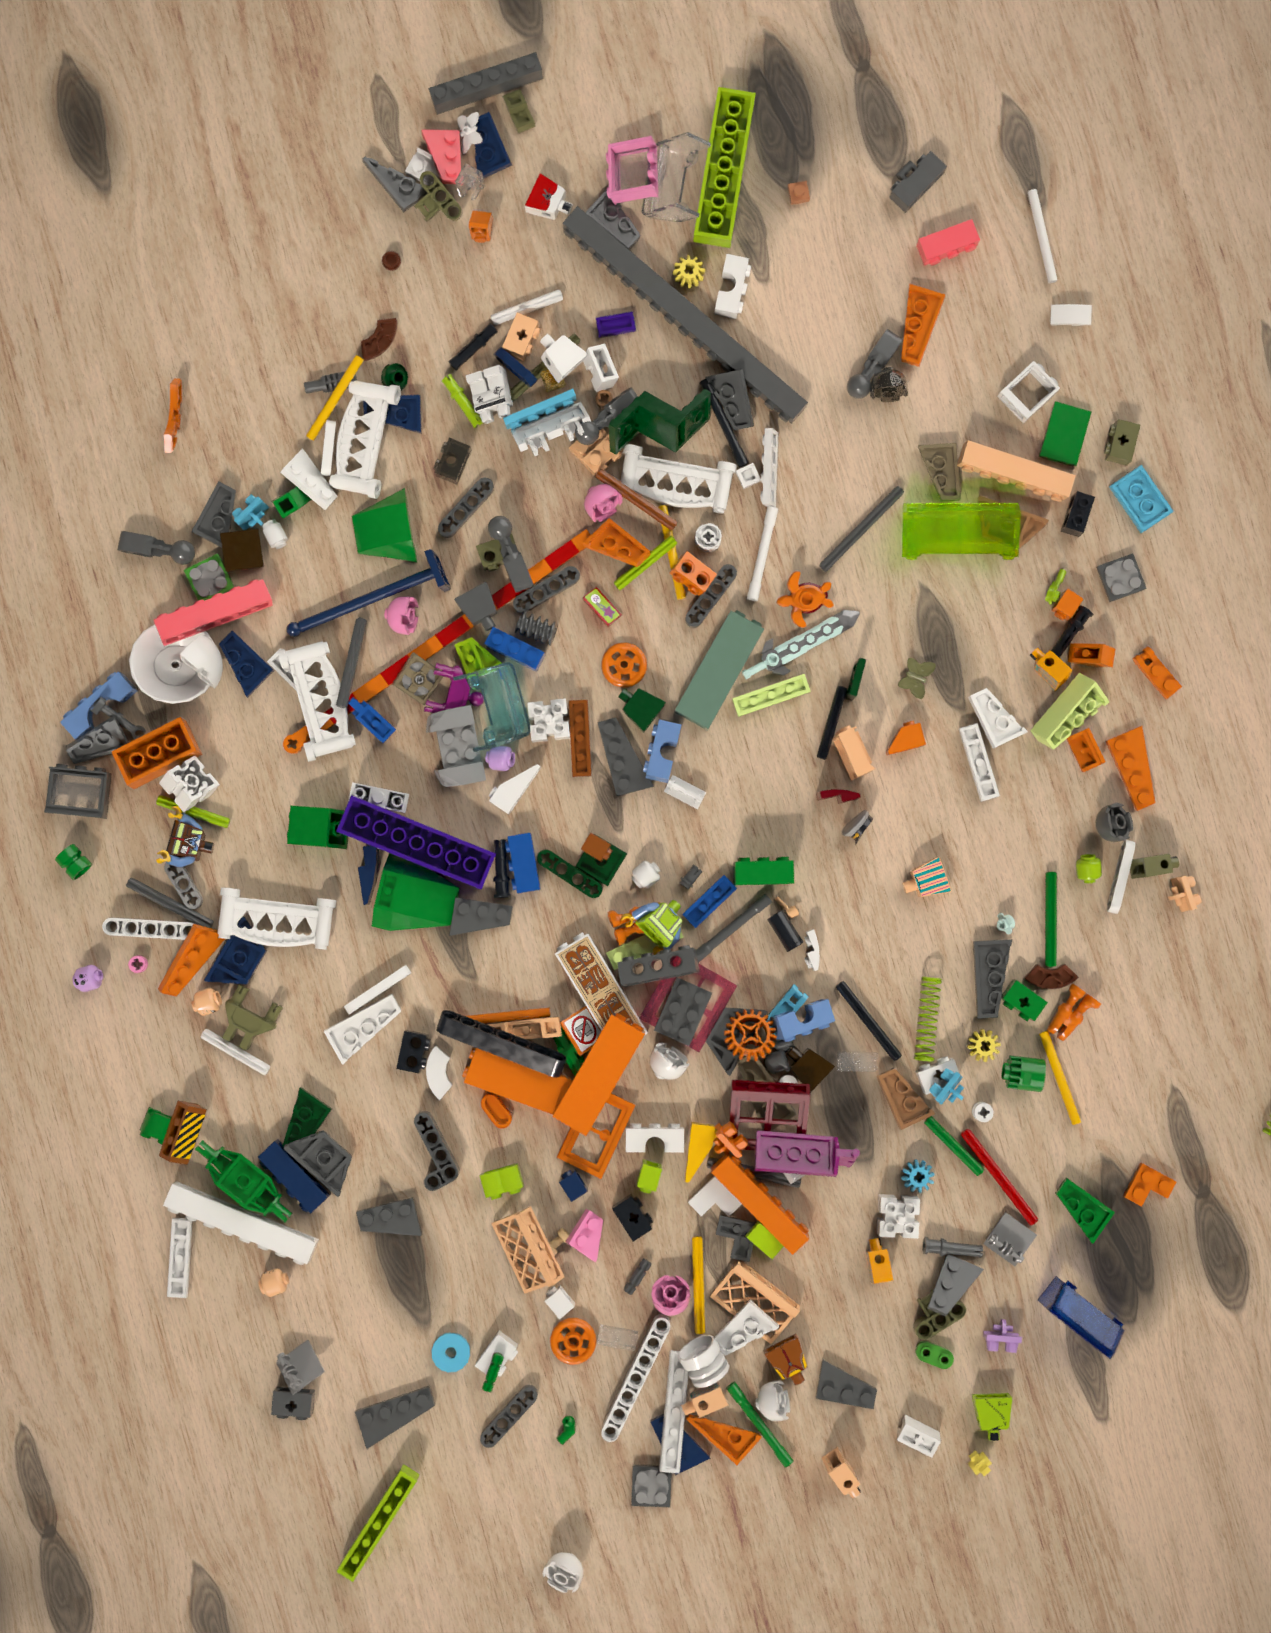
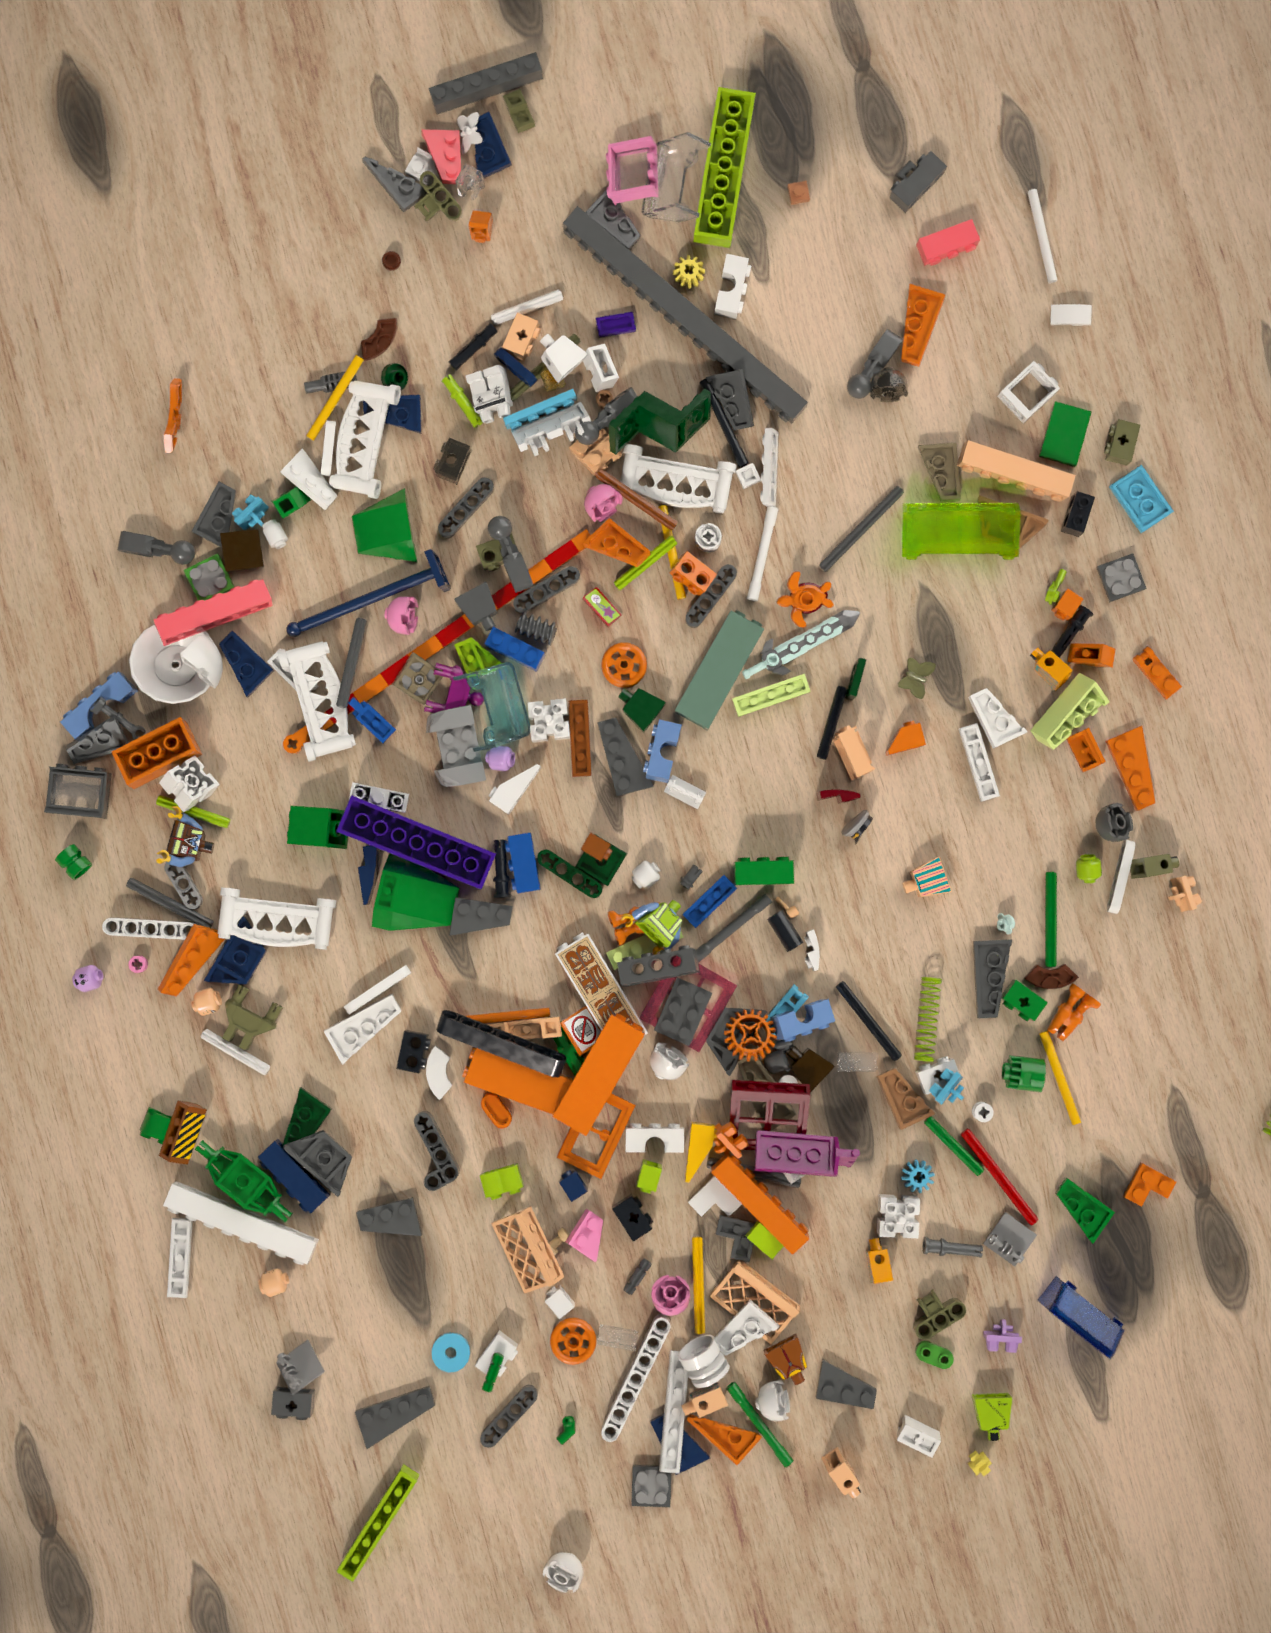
torso [525,173,573,220] -> none
wing [927,1254,984,1316] -> none
light yellow gear [967,1029,1001,1062] -> none

